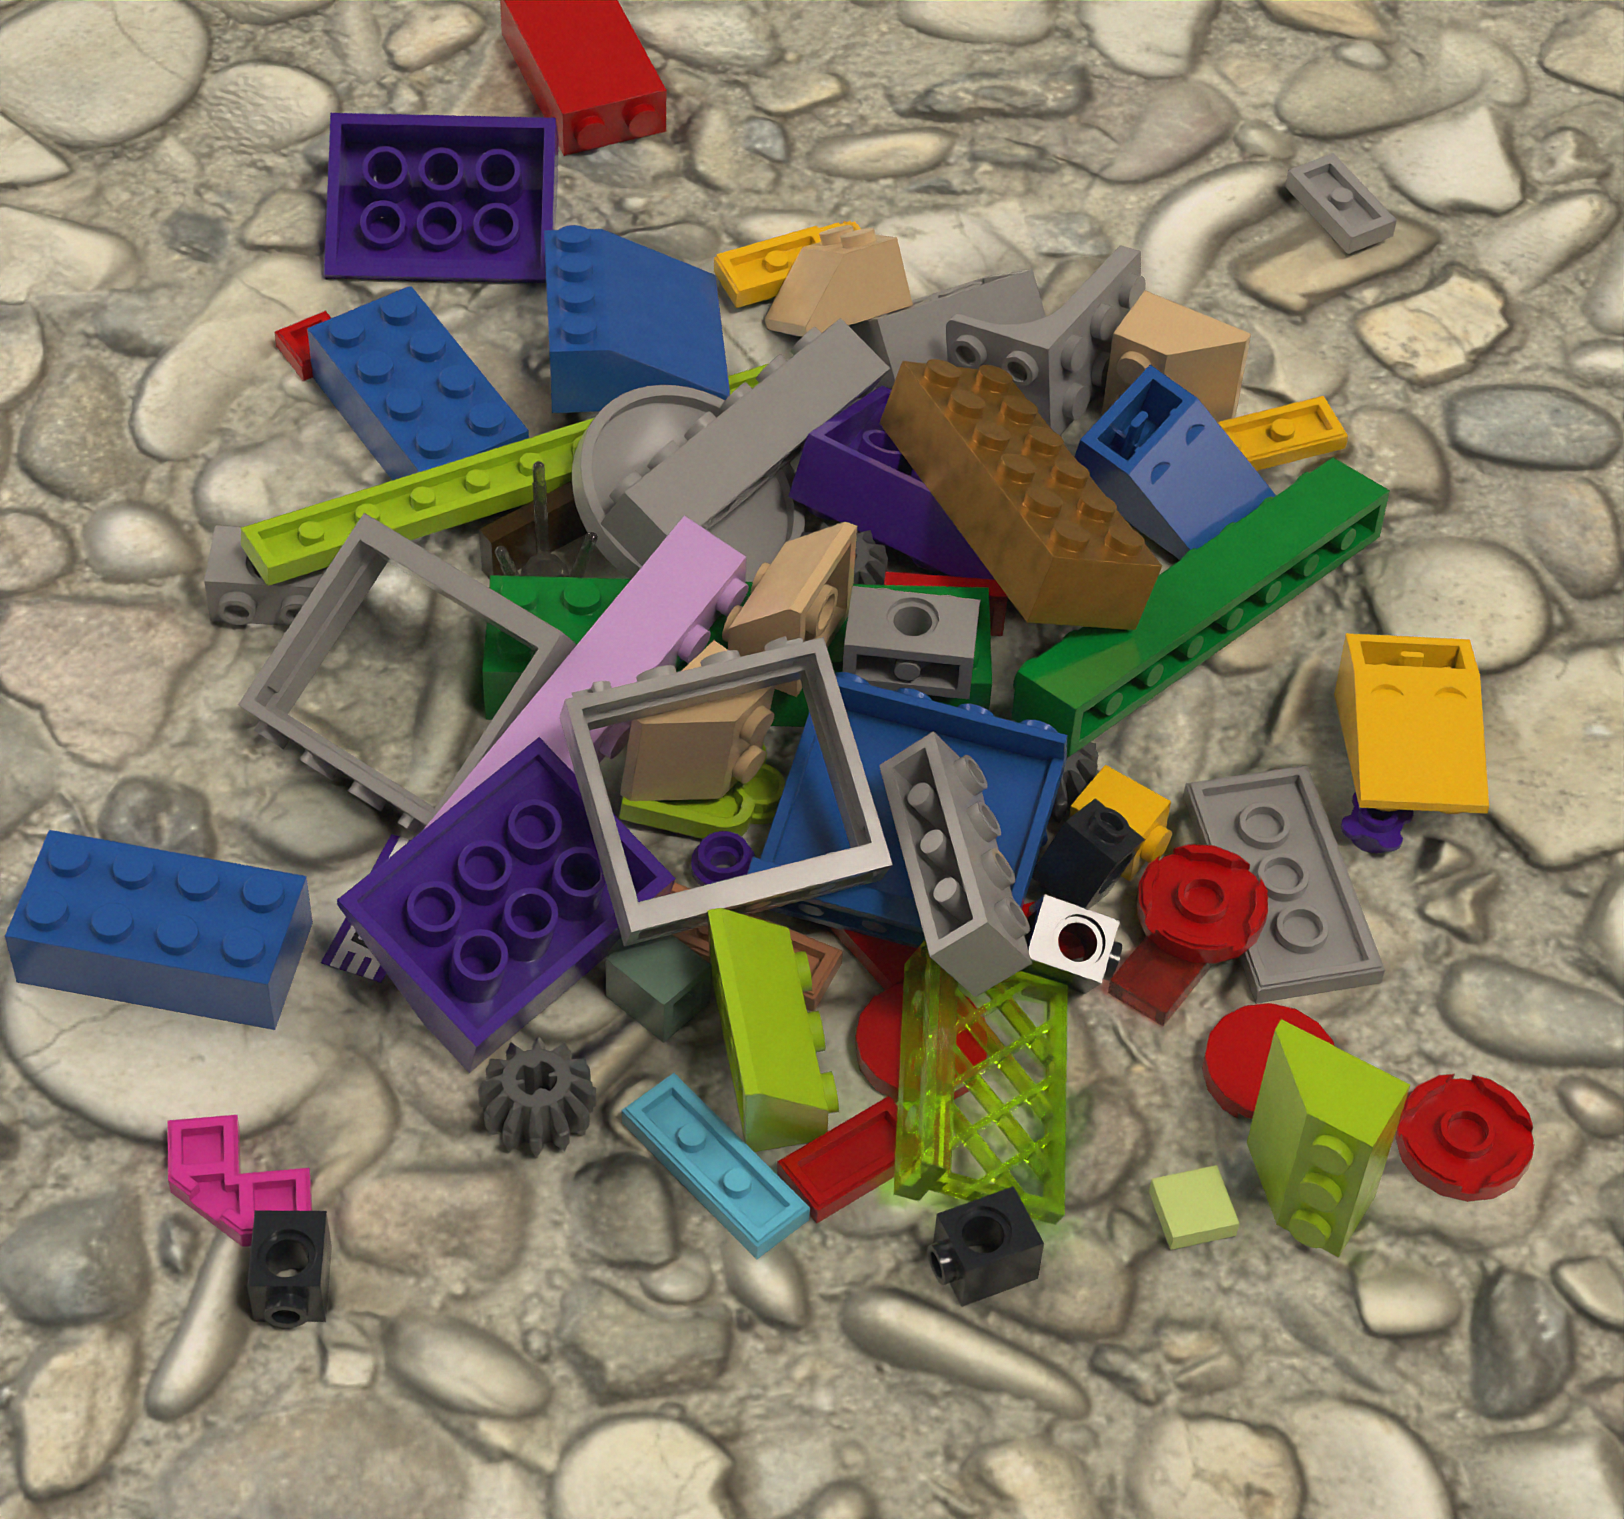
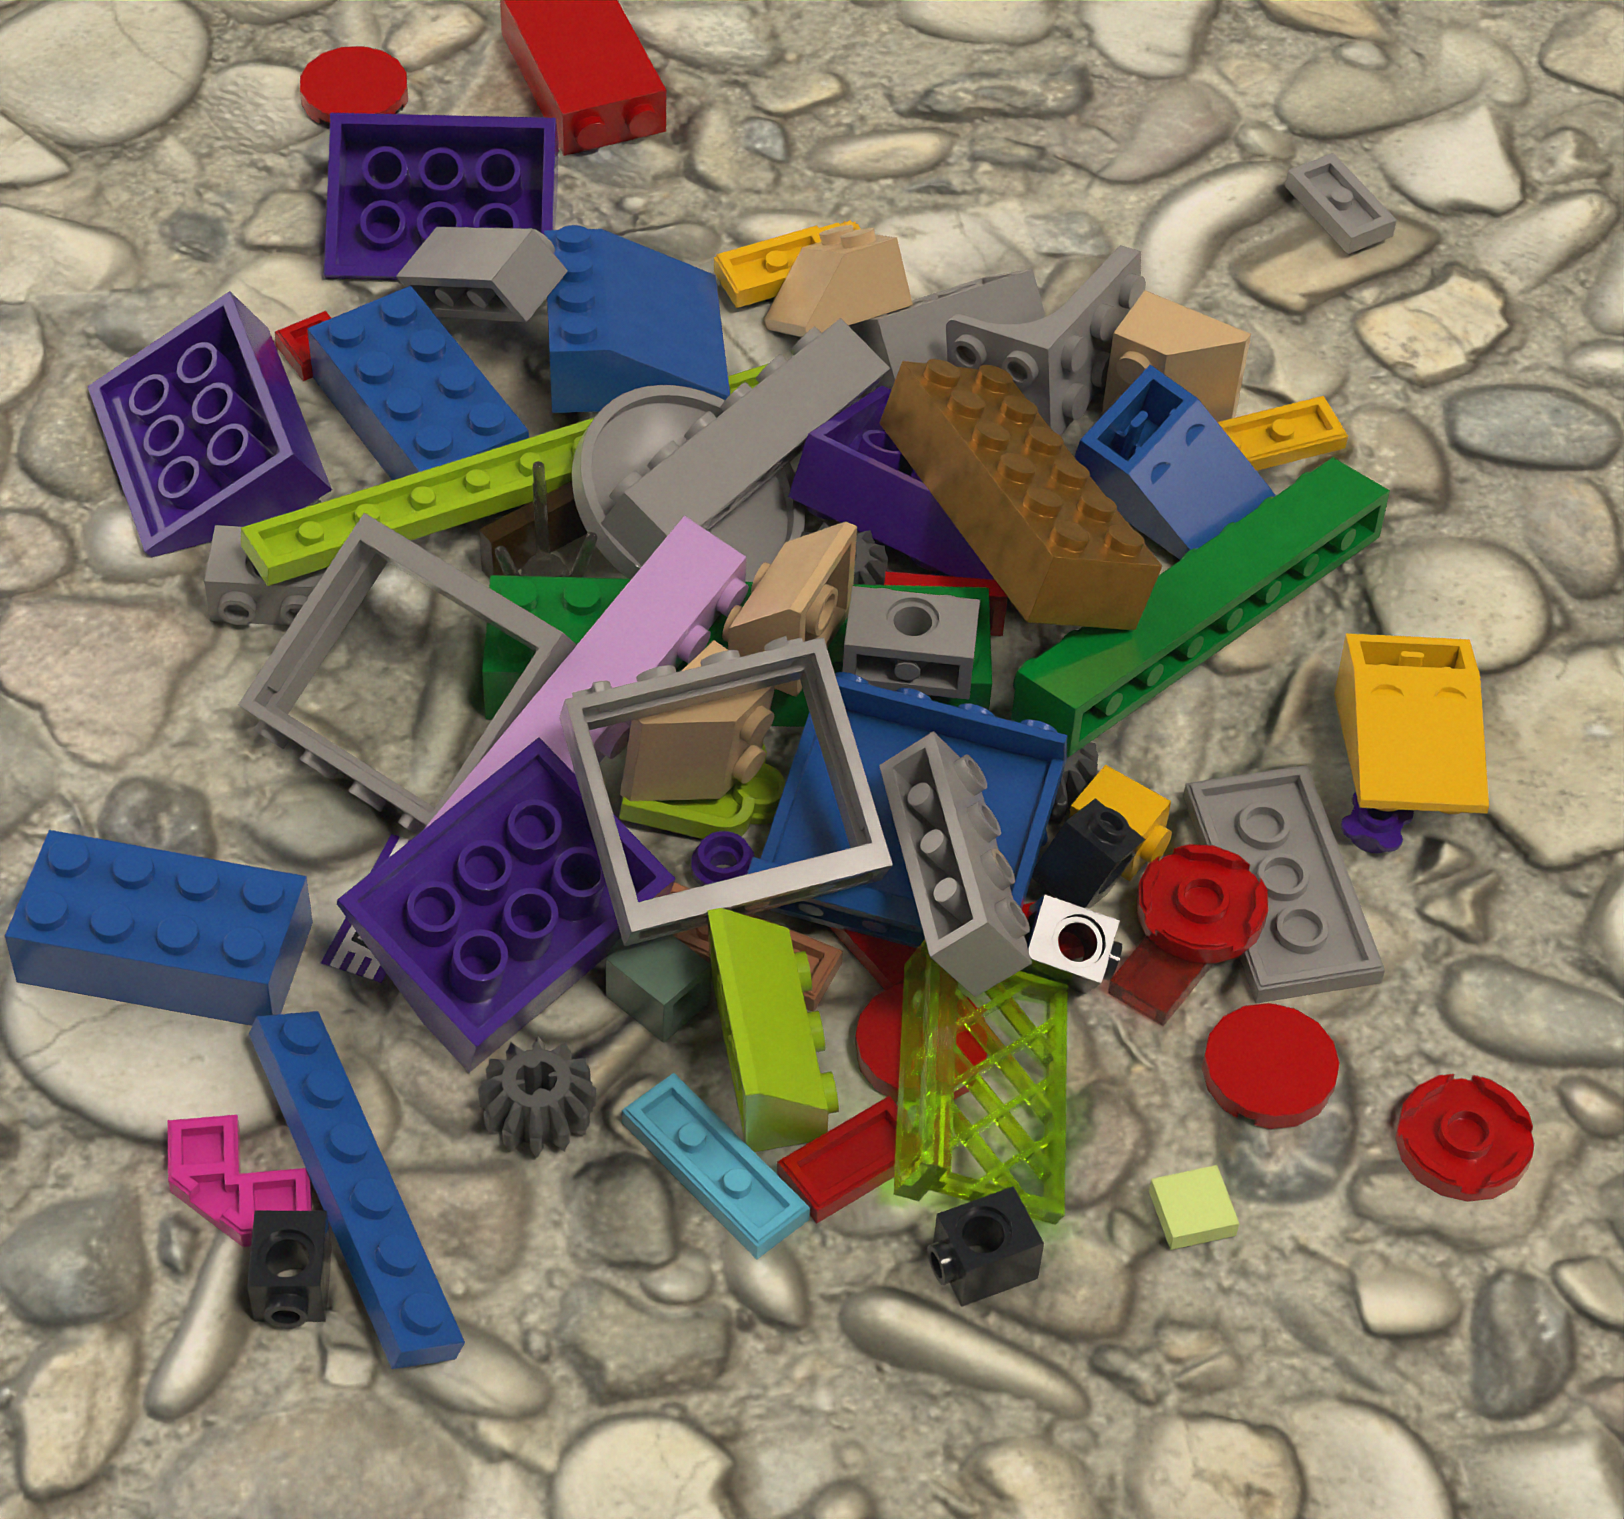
lime slope [1247,1019,1410,1257] -> none
none -> dark purple slope [87,291,332,558]
none -> blue plate [249,1011,465,1369]
none -> red tile [300,46,408,124]
none -> light grey brick [396,227,568,322]

